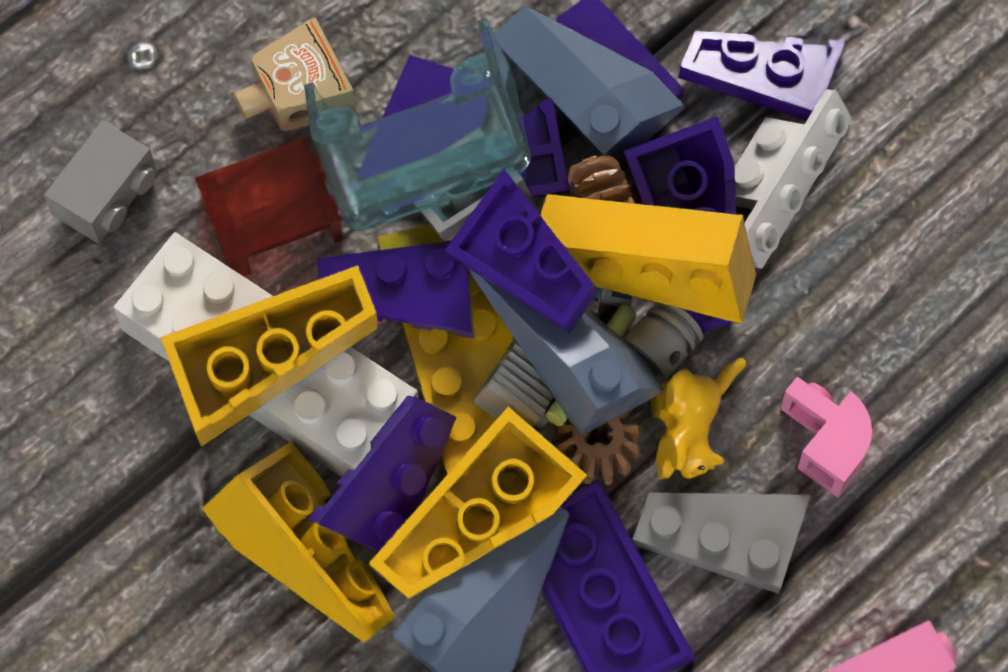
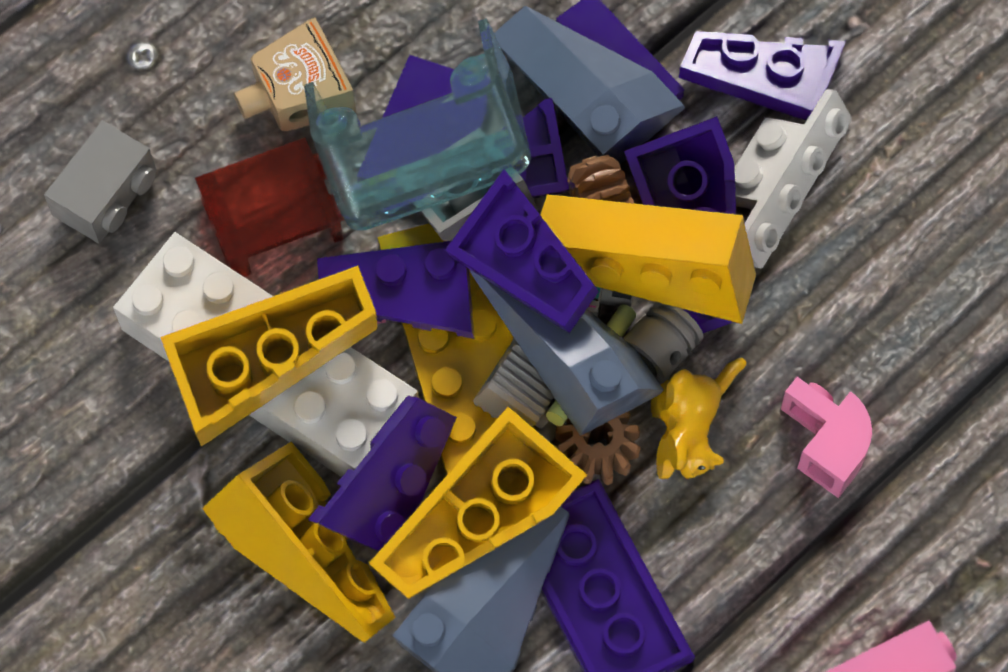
light grey wing [632,493,811,594] -> none

